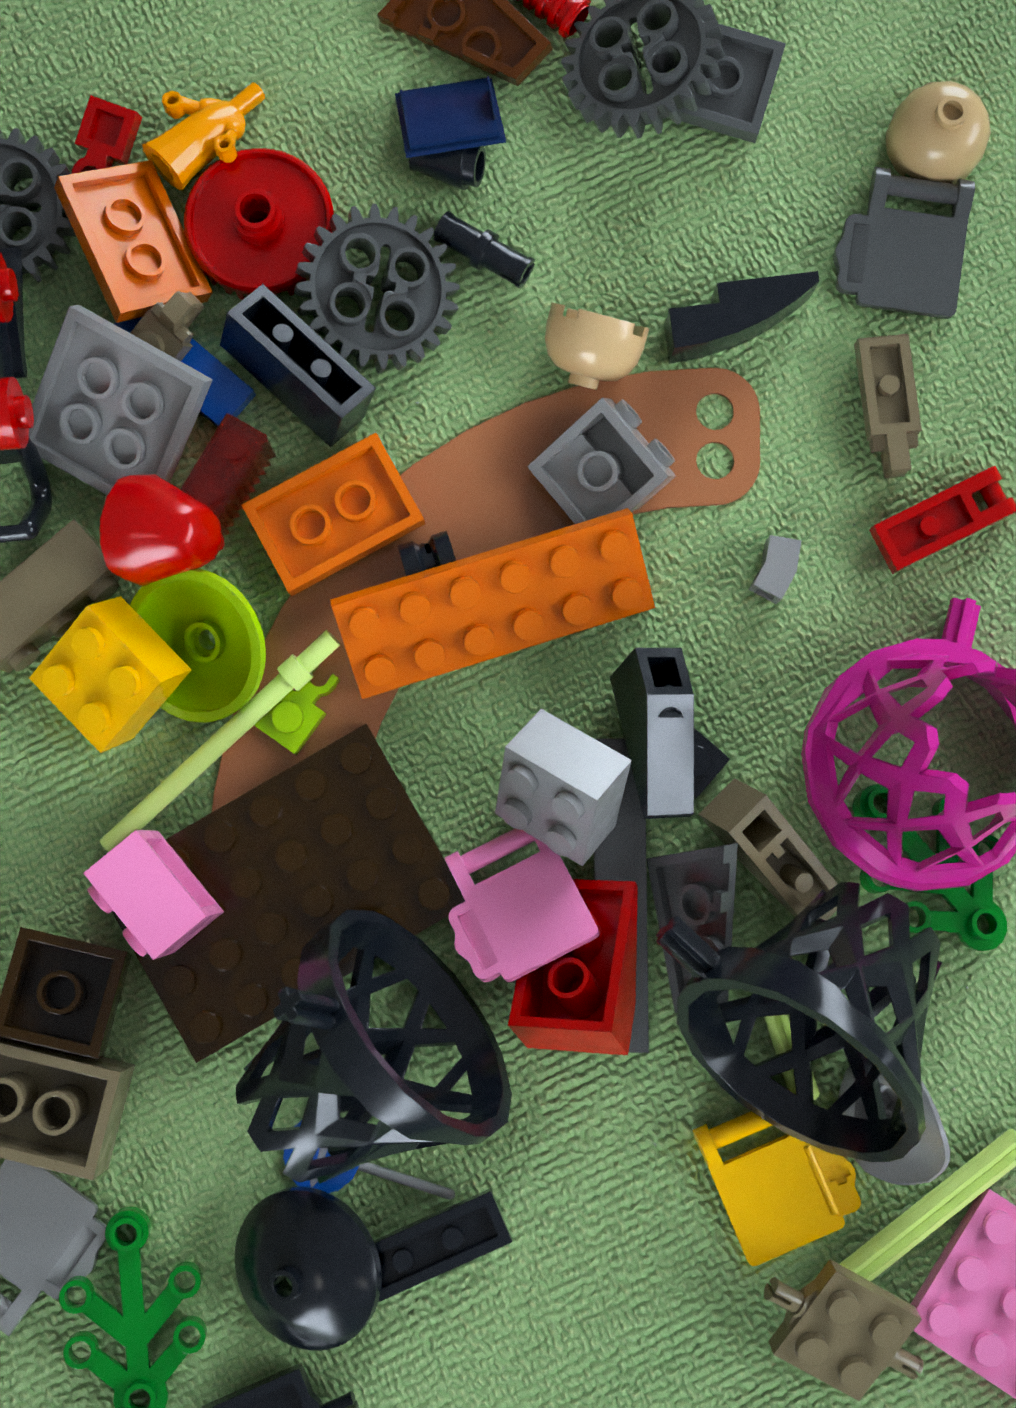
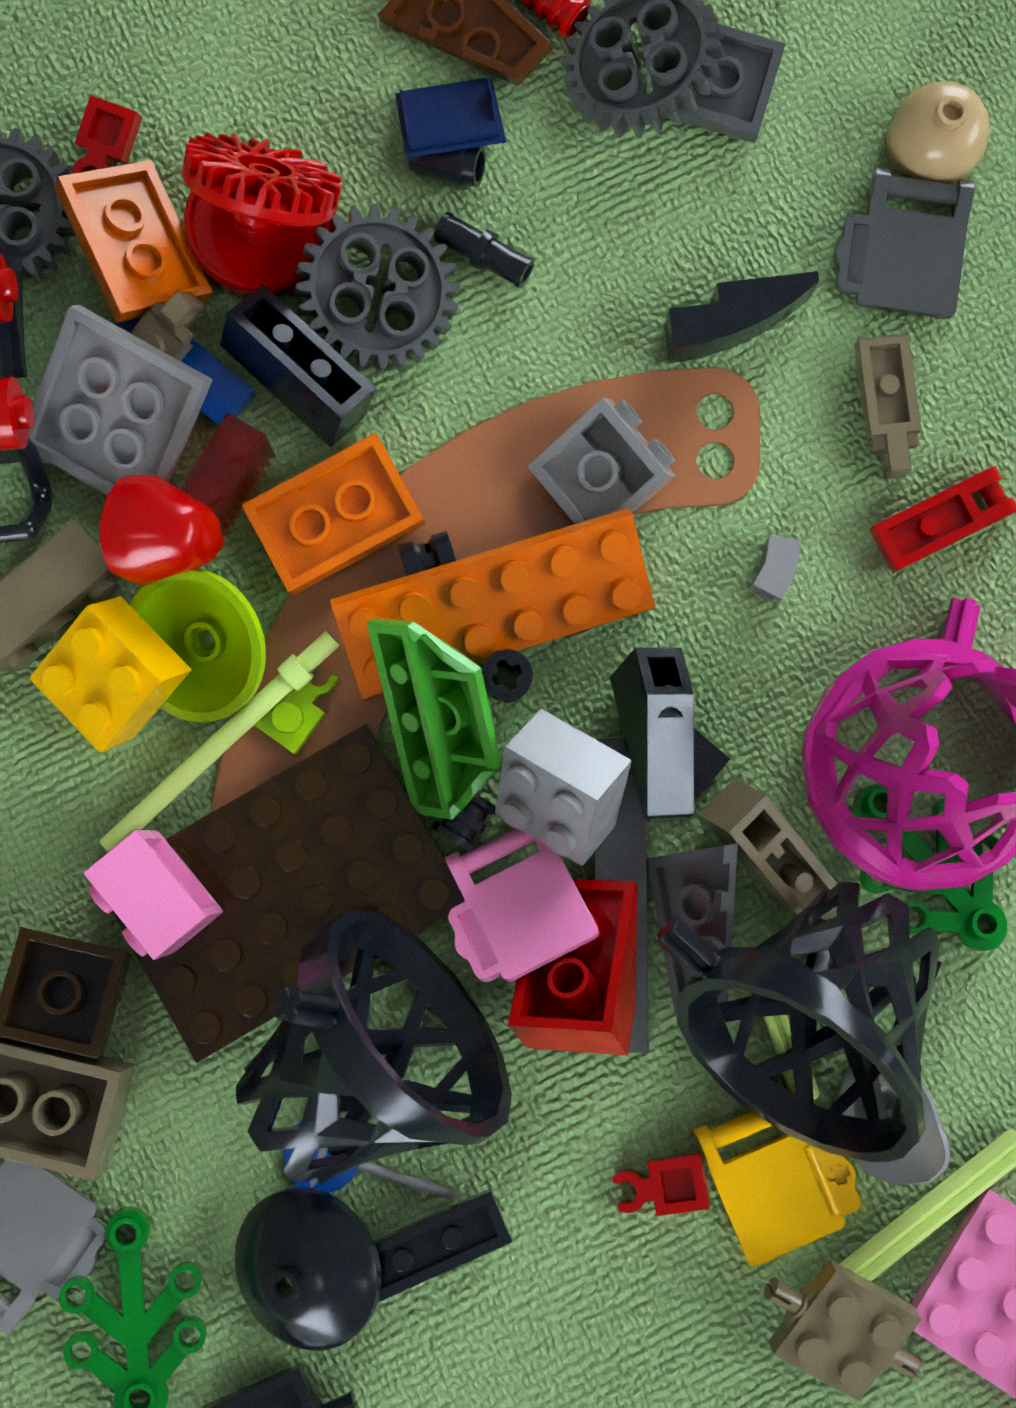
light orange piece [142,82,265,190] -> none
tan cylinder [545,303,649,390] -> none
none -> red wheel [181,132,342,228]
none -> bright green wedge [366,618,502,820]
none -> black bush [432,795,496,852]
none -> black bush [482,649,533,703]
none -> red plate [612,1152,711,1216]

